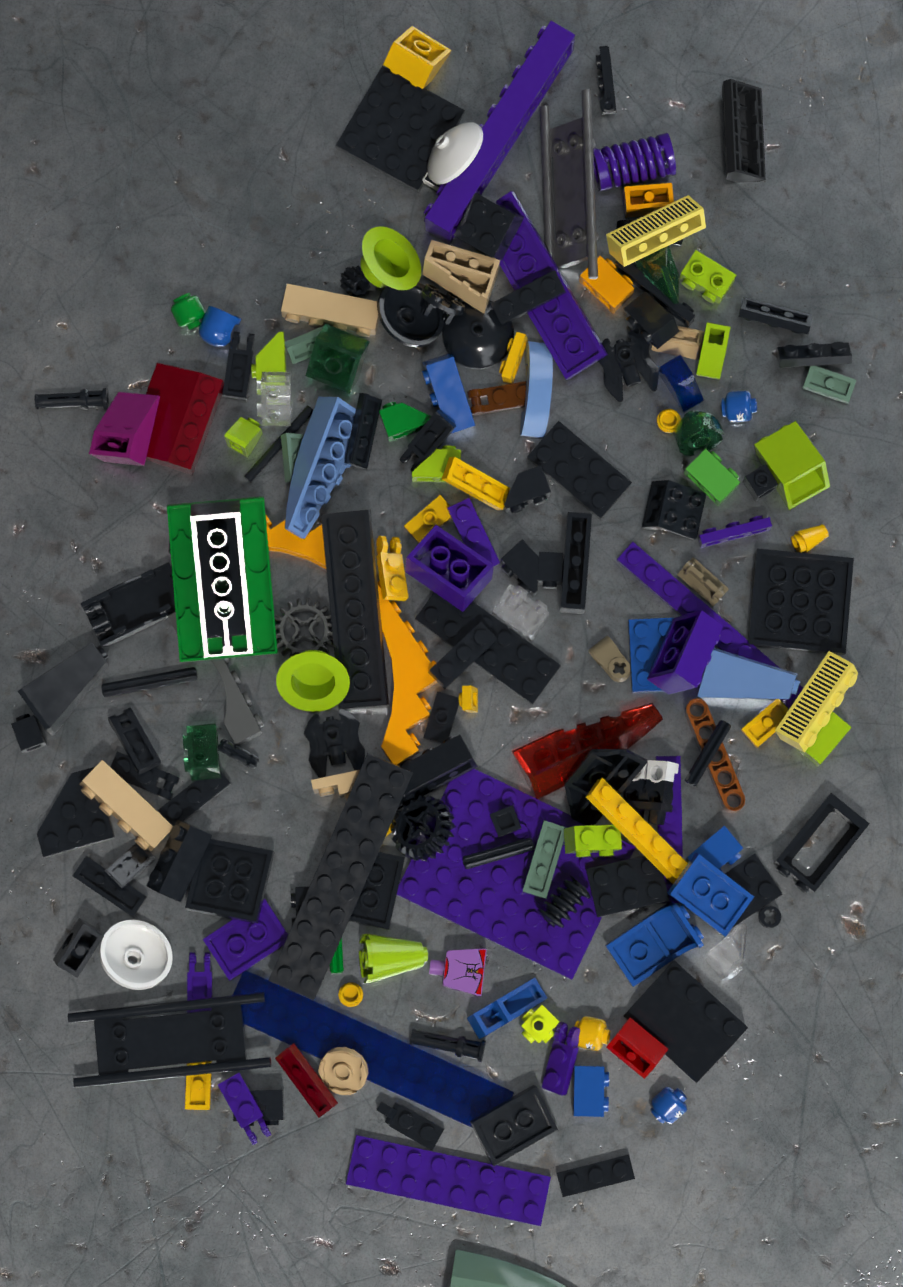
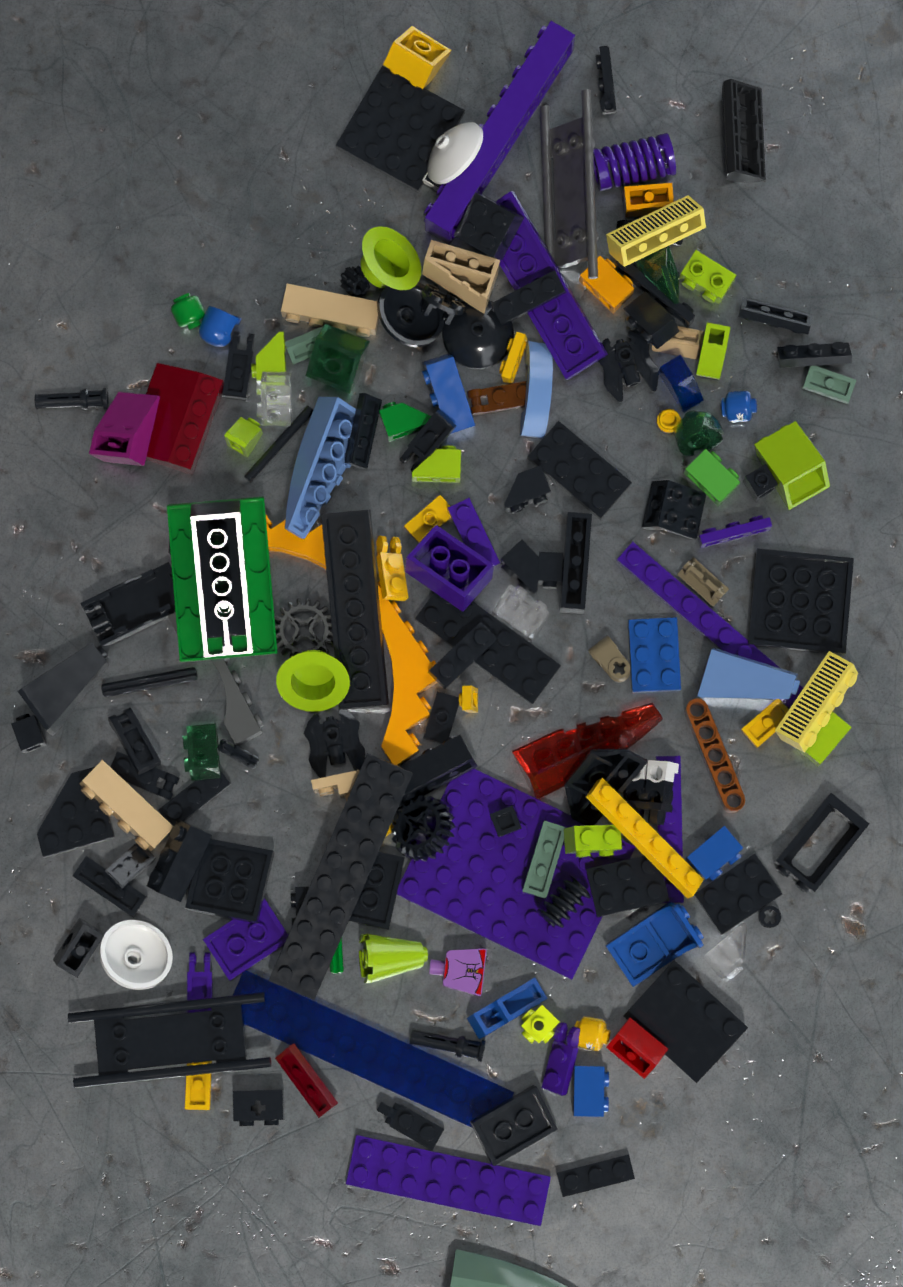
dark purple hinge [218,1072,272,1145] -> none
sand green plate [281,433,304,483] -> none
tan tile [318,1047,369,1095] -> none
yellow plate [338,982,363,1007] -> none
yellow plate [442,457,510,511] -> none
black axle [462,838,534,869] -> none
dark purple brick [647,610,723,695] -> none
blue head [650,1087,687,1124] -> none
blue plate [667,853,754,937] -> none
black axle [685,720,731,787] -> none
yellow cone [791,524,829,553] -> none

